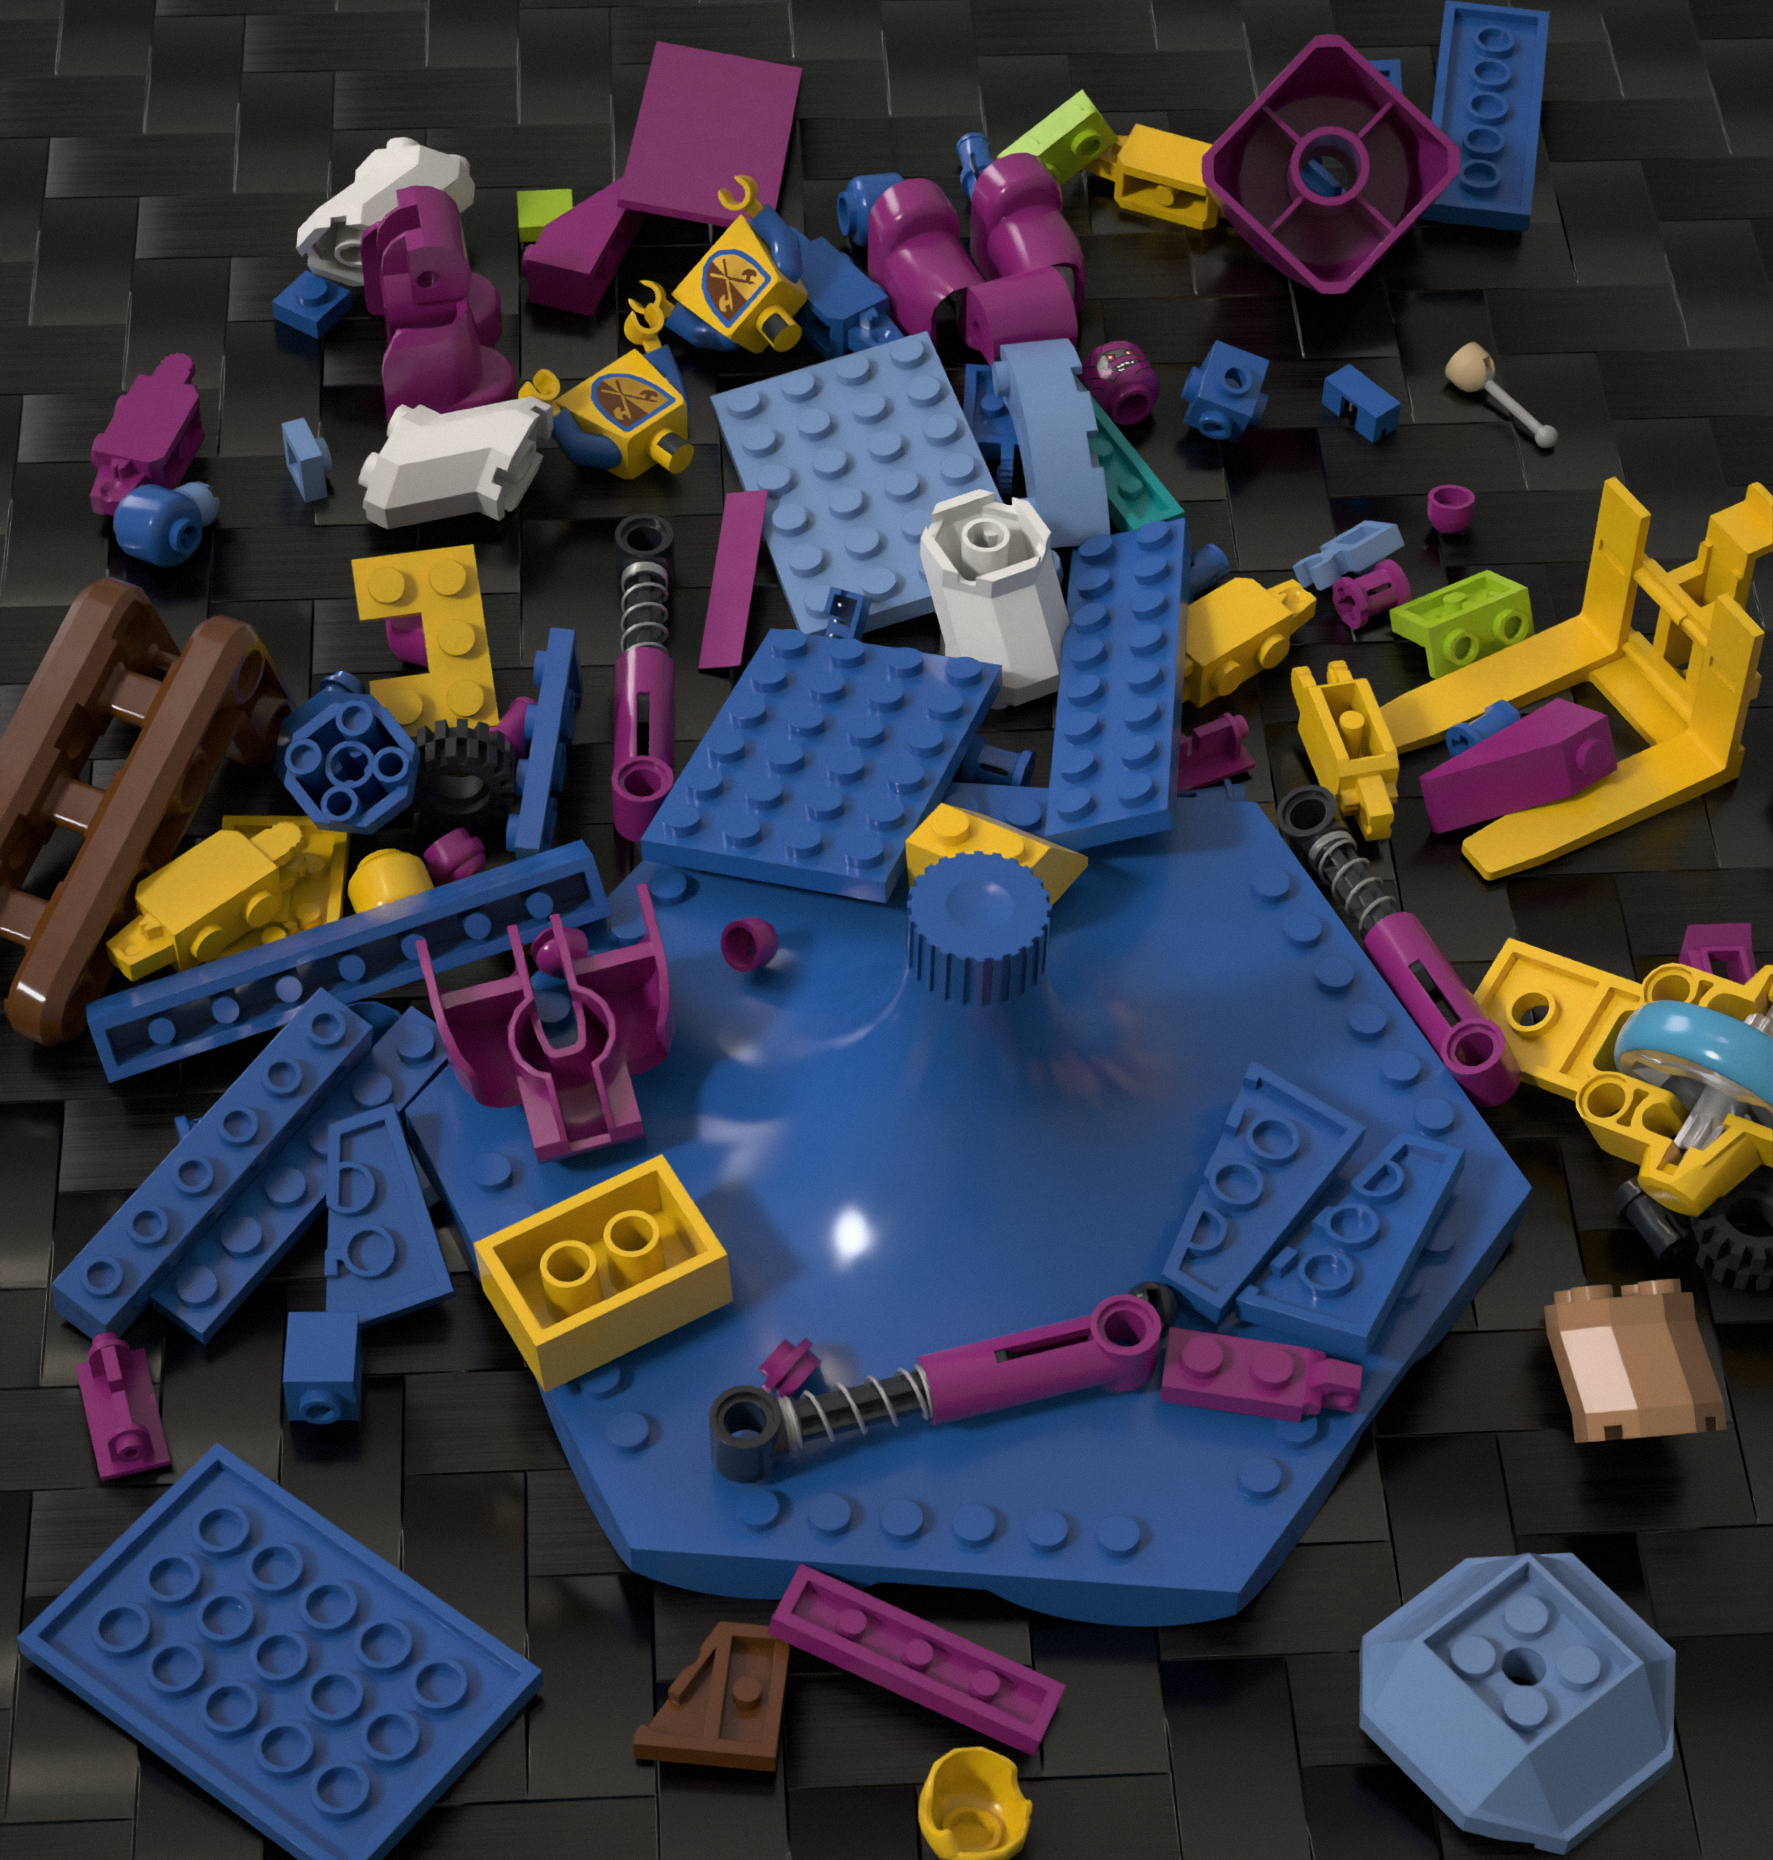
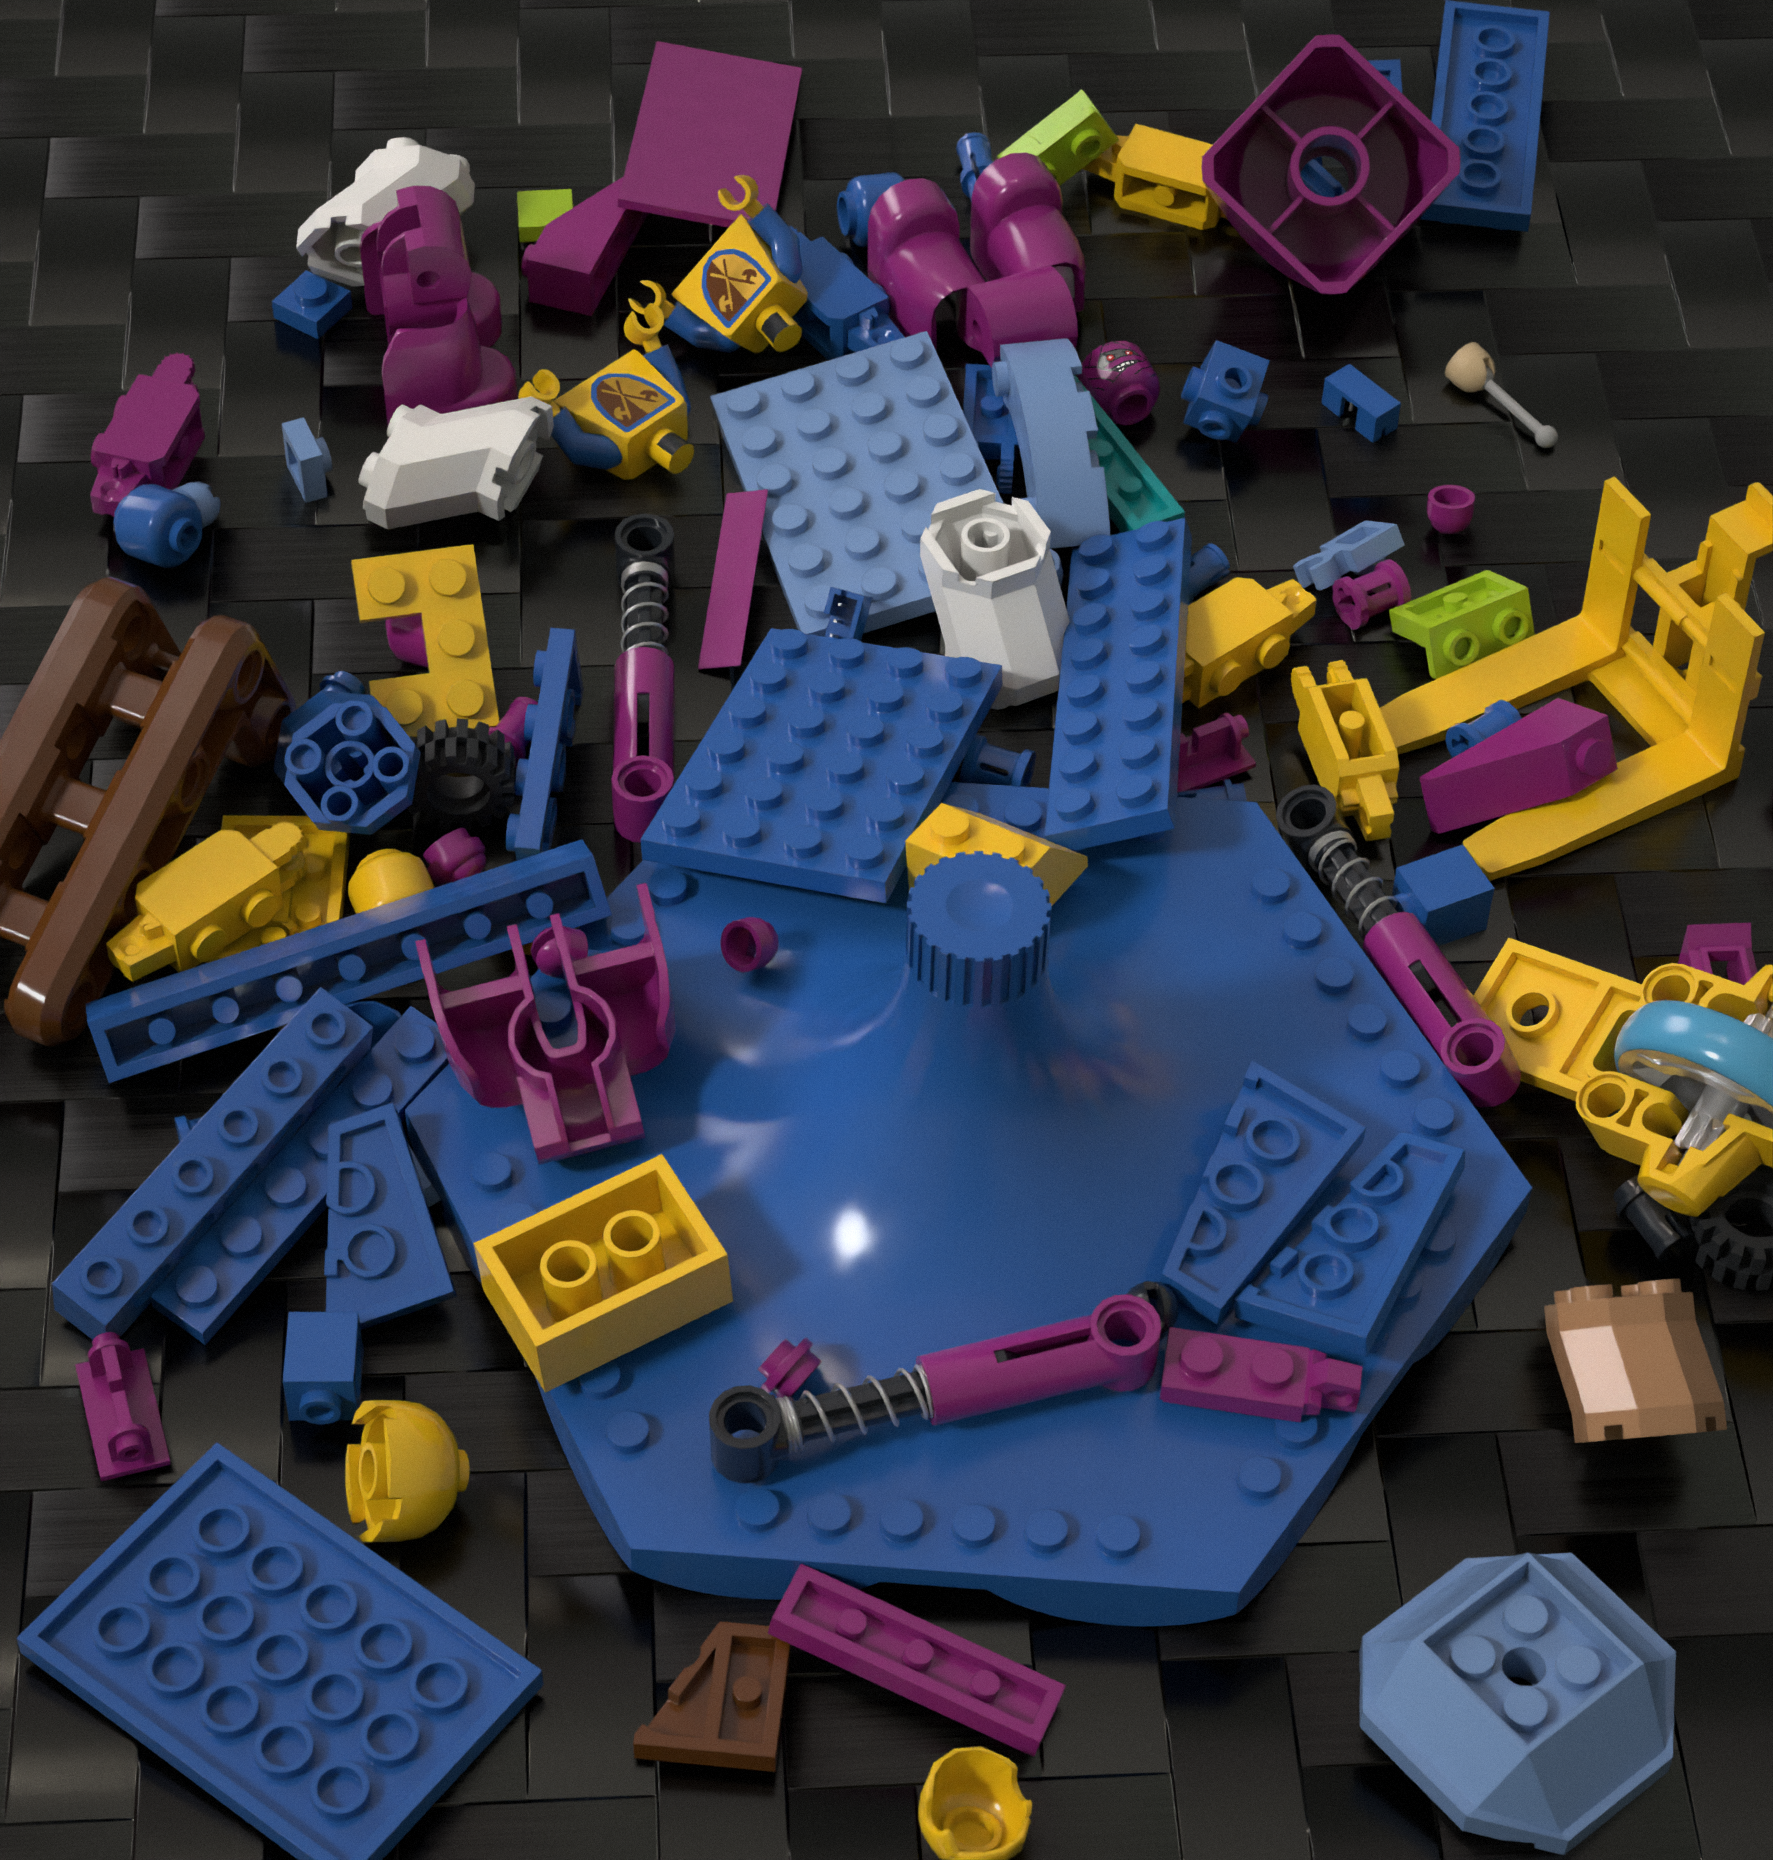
none -> yellow cylinder [345,1400,469,1542]
none -> blue brick [1390,844,1495,946]

